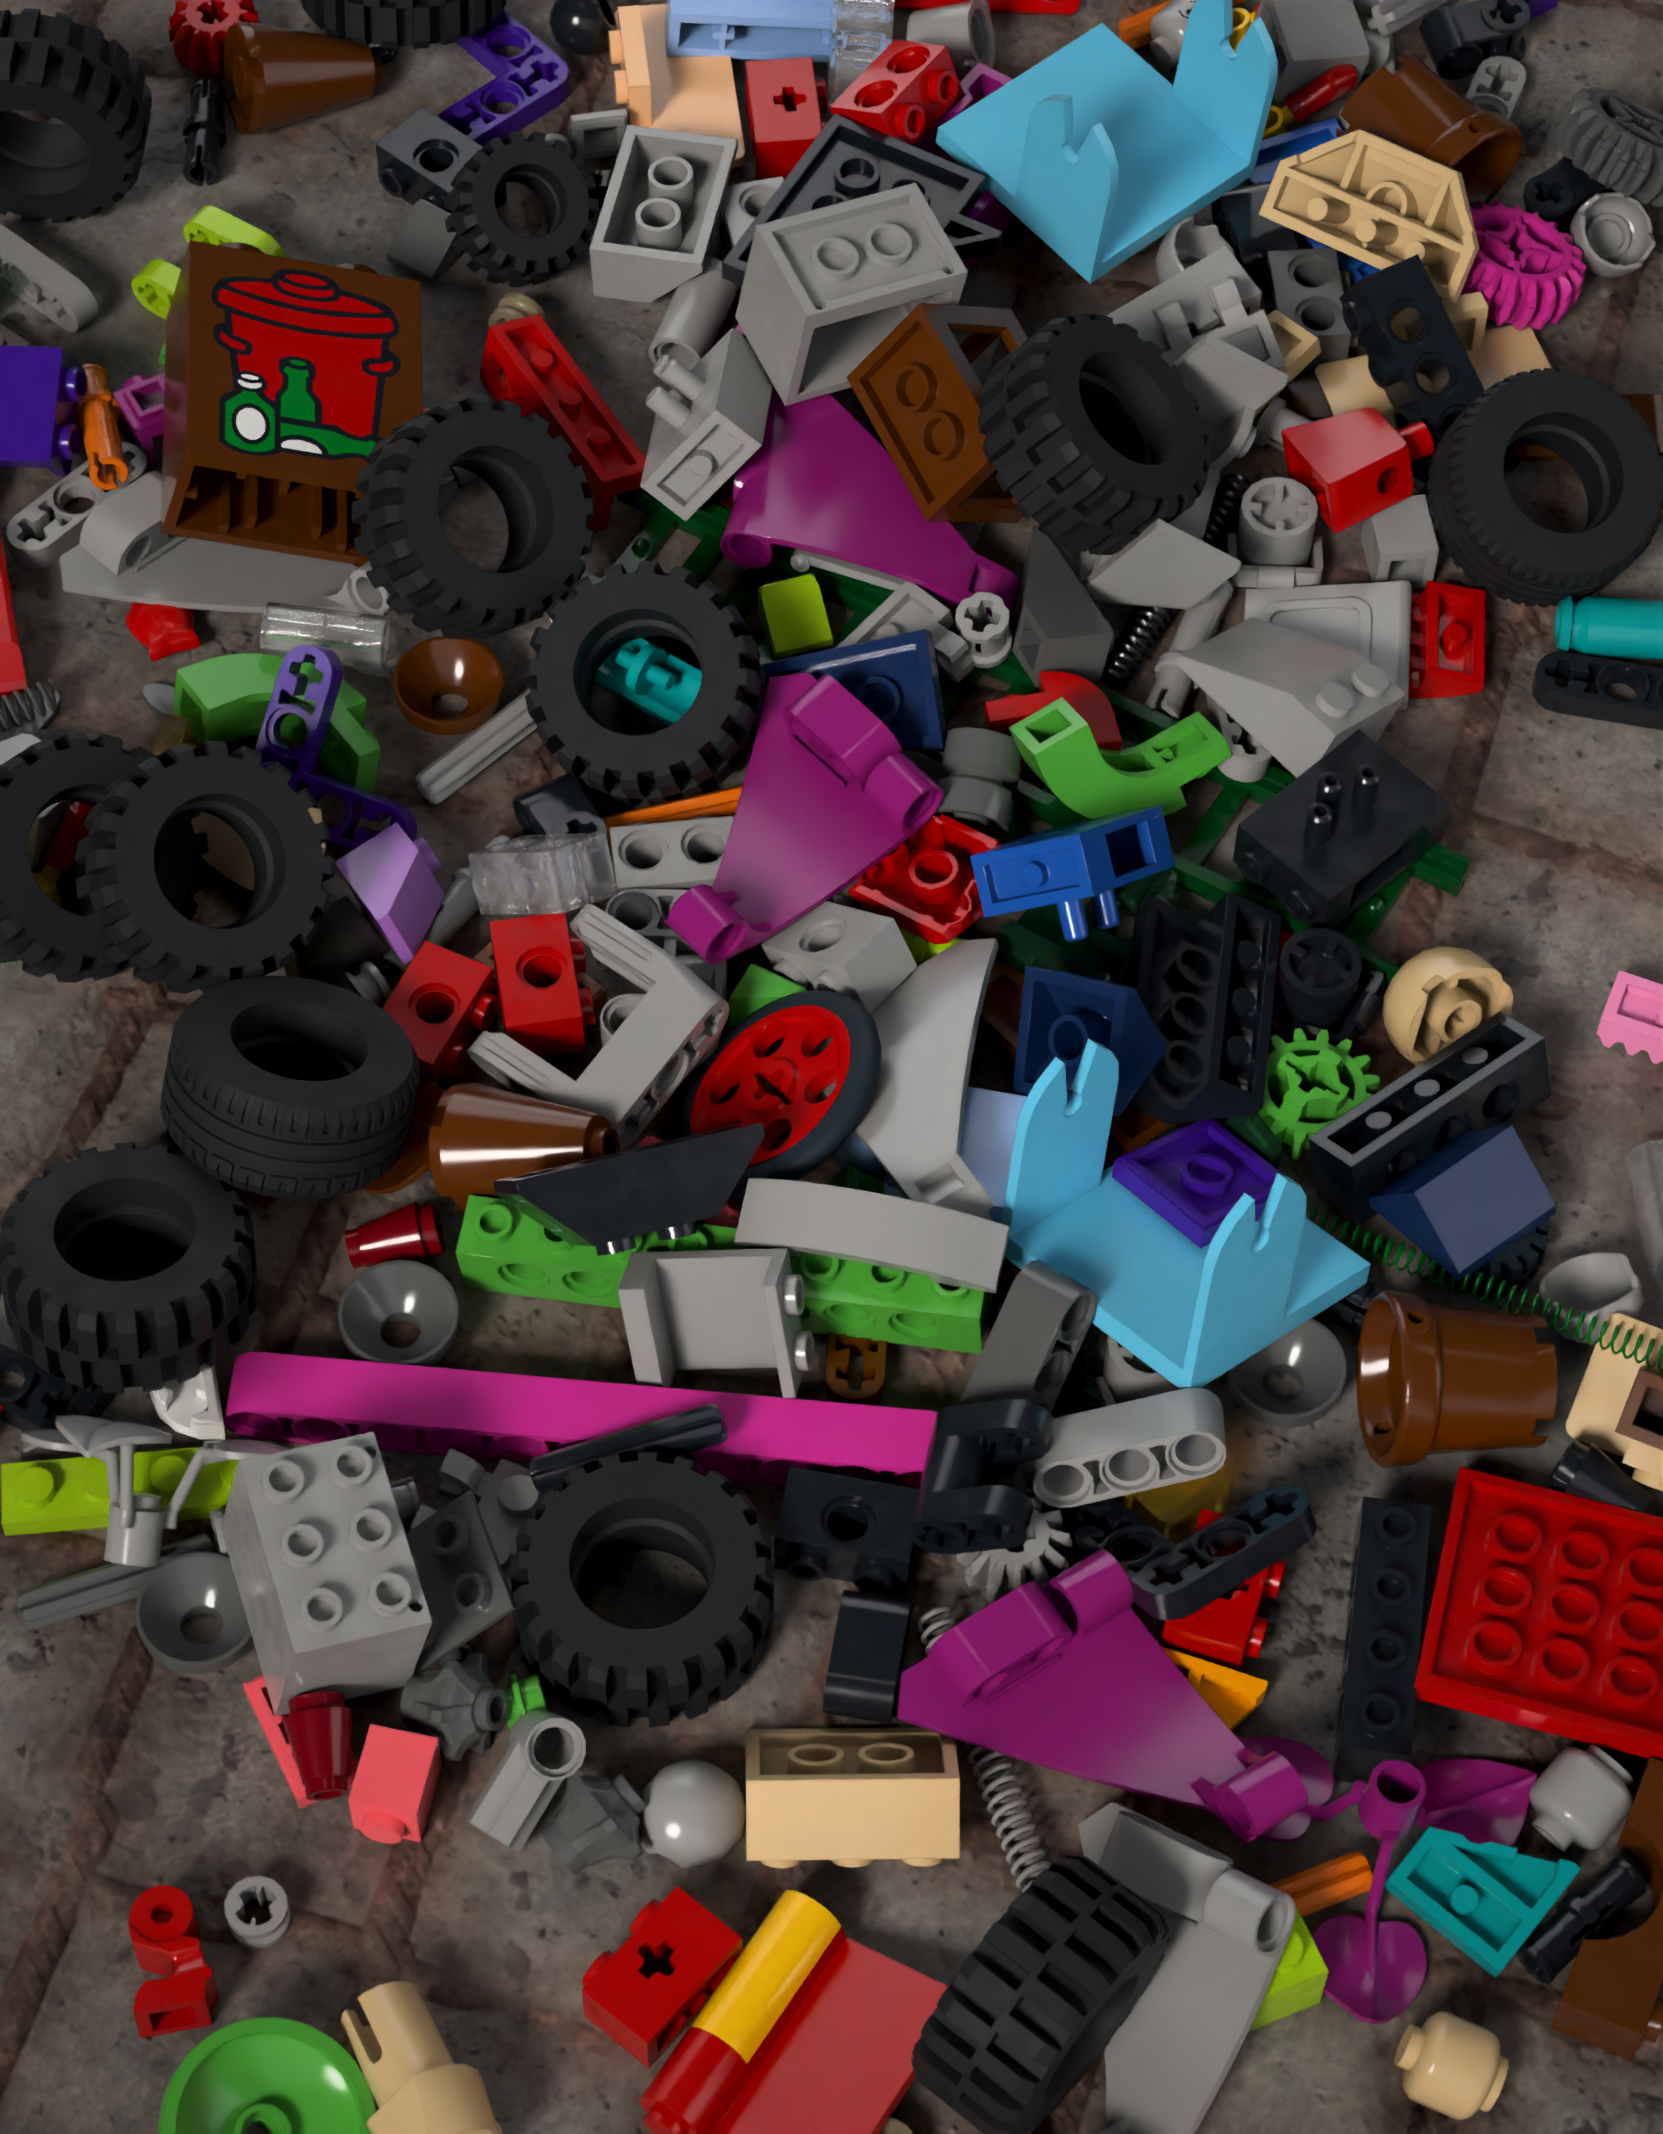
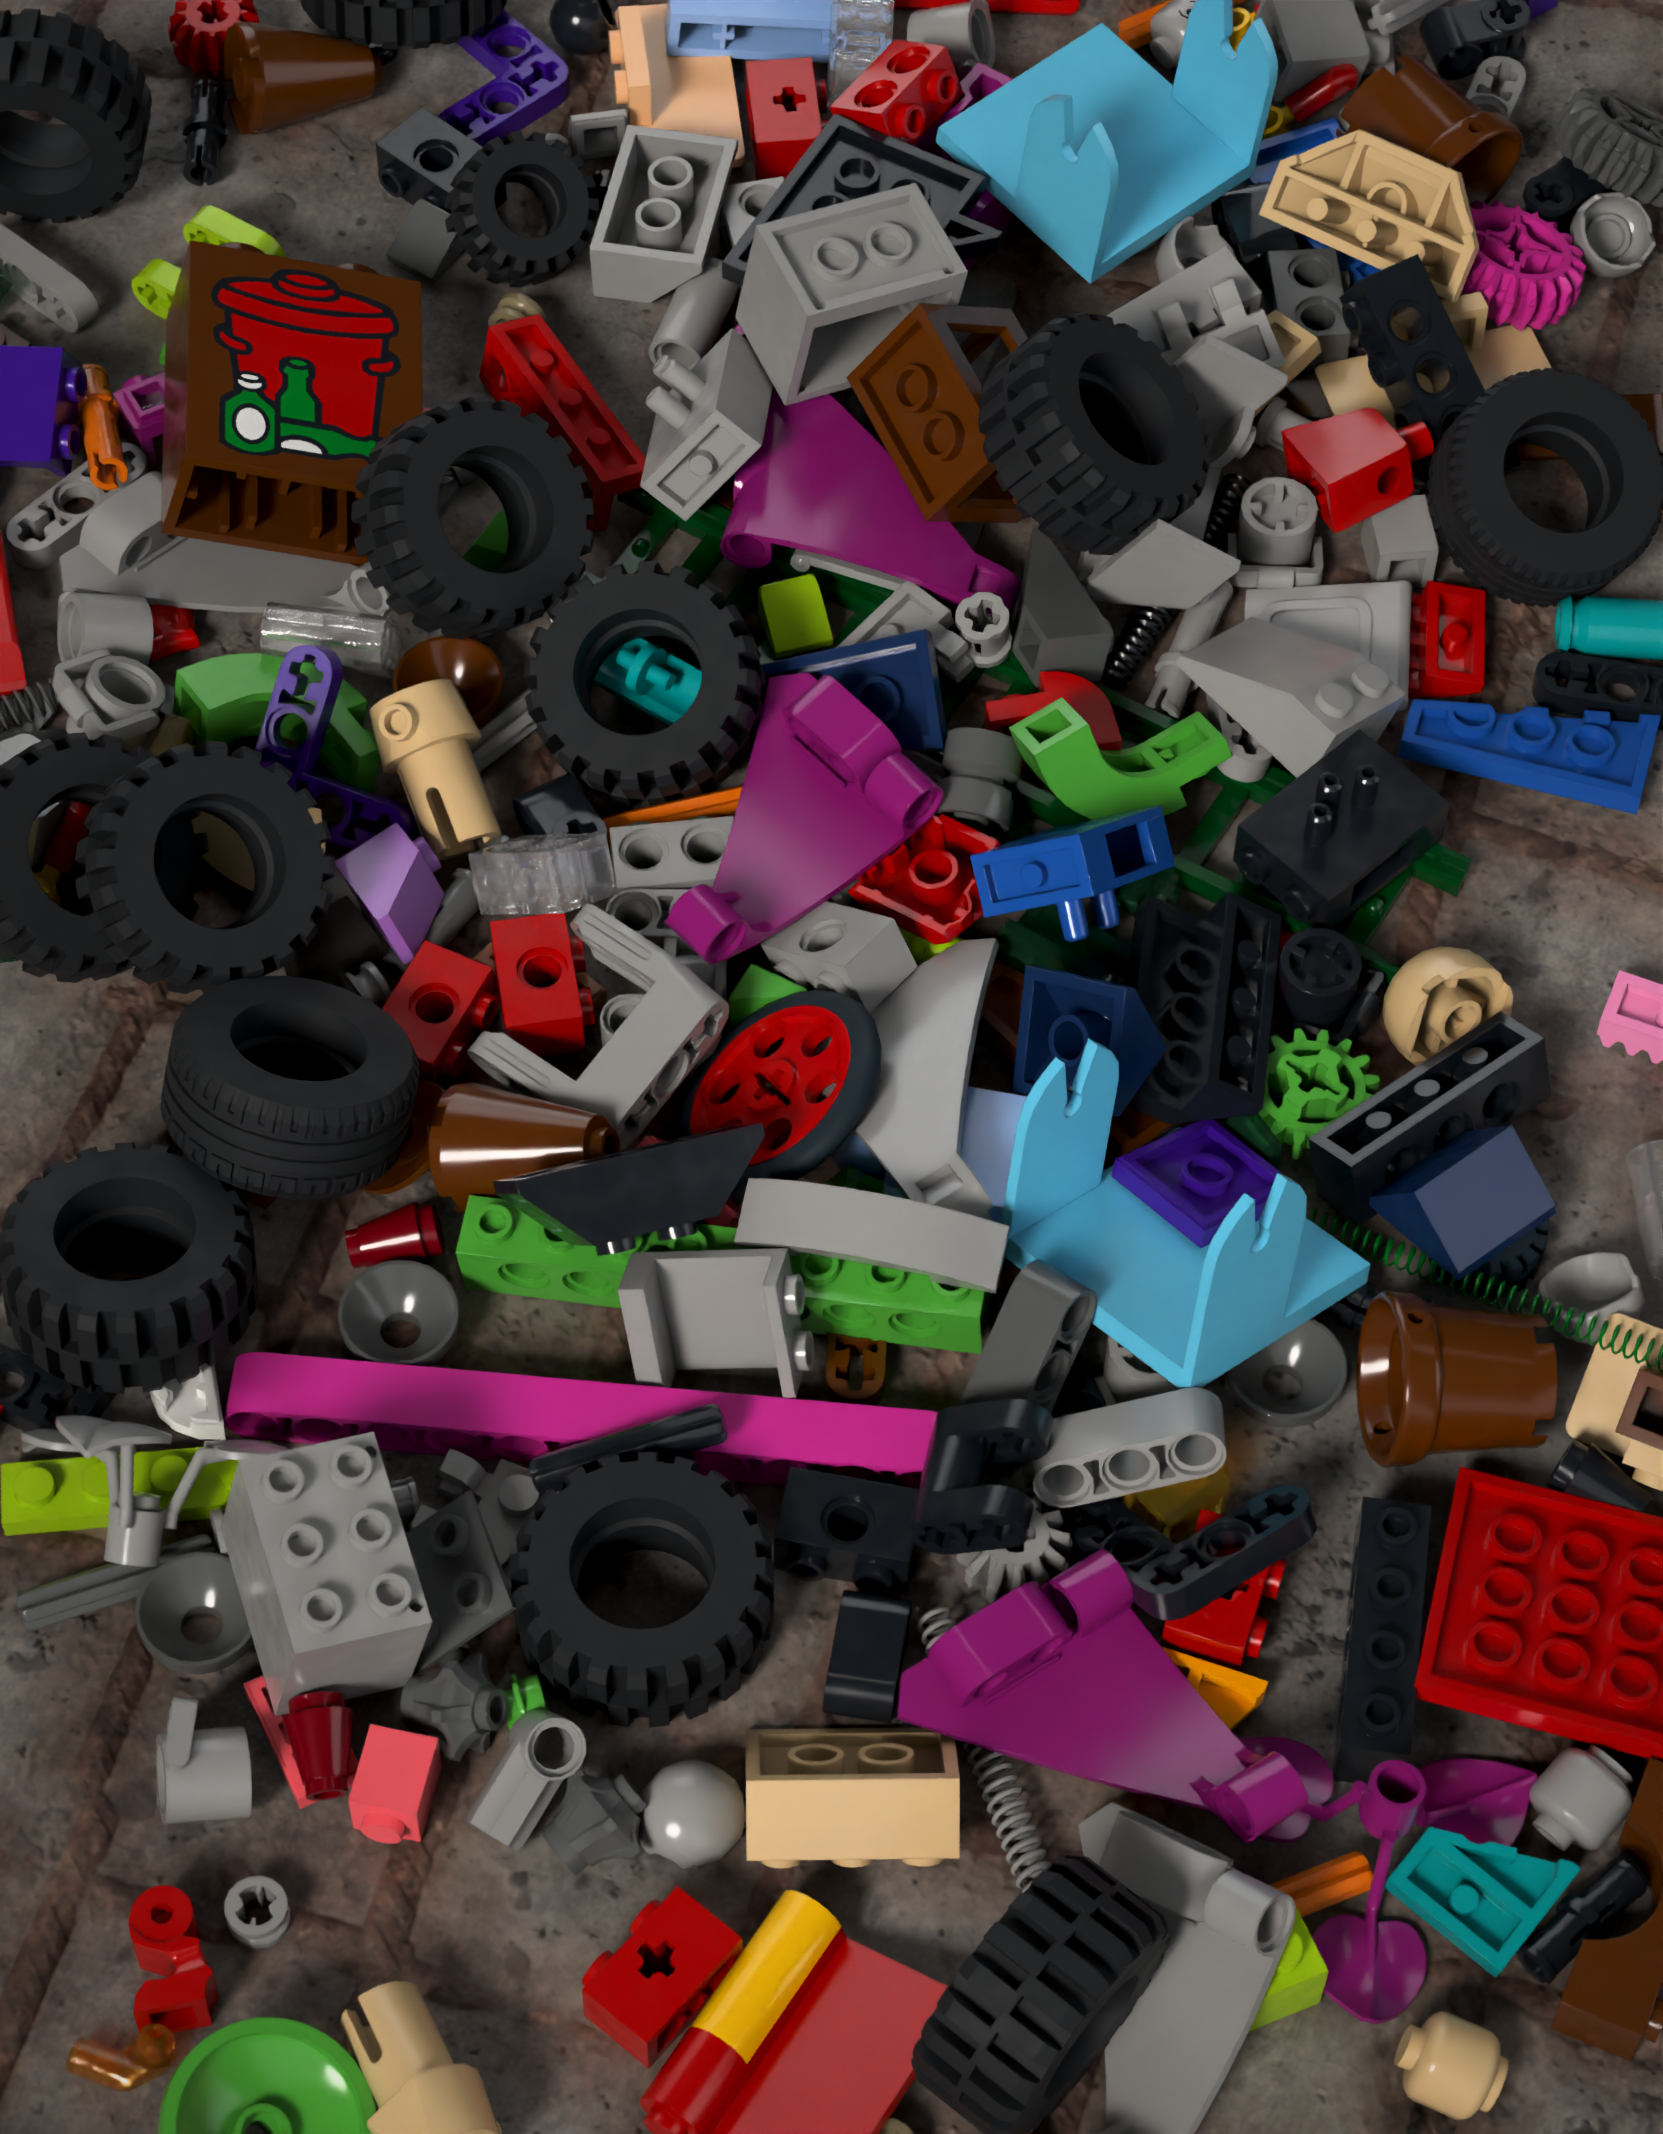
none -> light grey piece [52,649,165,751]
none -> light grey piece [57,591,154,689]
none -> clear orange arm [66,2024,177,2092]
none -> light grey piece [156,1696,252,1825]
none -> tan piece [369,679,502,861]
none -> bright green slope [462,507,508,573]
none -> blue wing [1397,699,1661,815]

